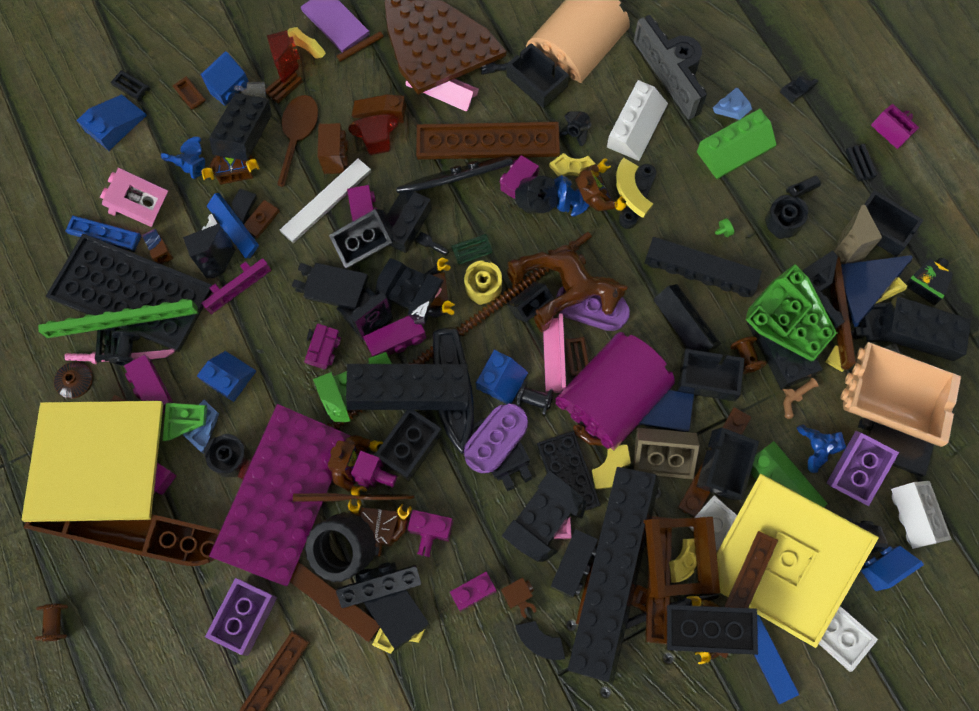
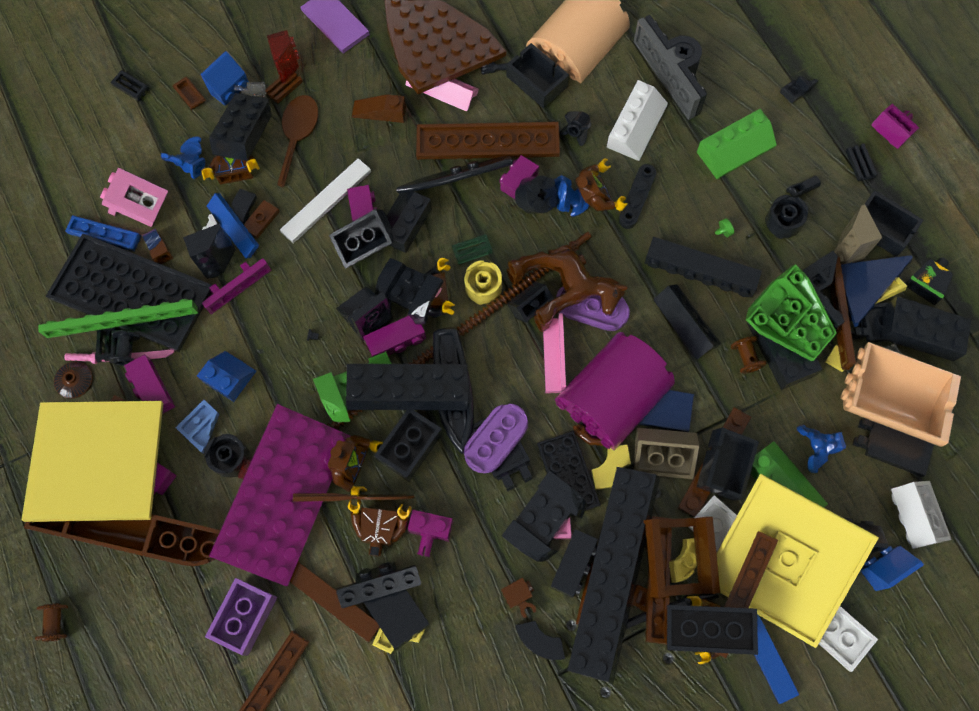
blue slope [76,94,147,151] -> none
bright green wing [163,403,207,441] -> none
light yellow tile [286,27,326,58] -> none
black tile [292,263,369,310] -> none
magenta brick [304,324,341,370] -> none
black tyre [305,512,376,582] -> none
reddish brown brick [318,123,349,174] -> none
reddish brown bar [336,31,383,62] -> none
clear red piece [348,114,399,155] -> none
magenta brick [351,451,397,489] -> none
black piece [414,232,449,256] -> none
magenta brick [450,572,496,612] -> none
blue slope [476,350,528,405] -> none
black hose [517,381,553,415] -> none
light yellow tile [549,153,596,177] -> none
reddish brown tile [565,337,589,378] -> none
light yellow tile [616,158,653,218] -> none
black piece [677,349,744,401] -> none
medium blue wing [713,88,752,120] -> none
medium nougat piece [782,377,818,419] -> none
medium lavender brick [827,431,899,506] -> none

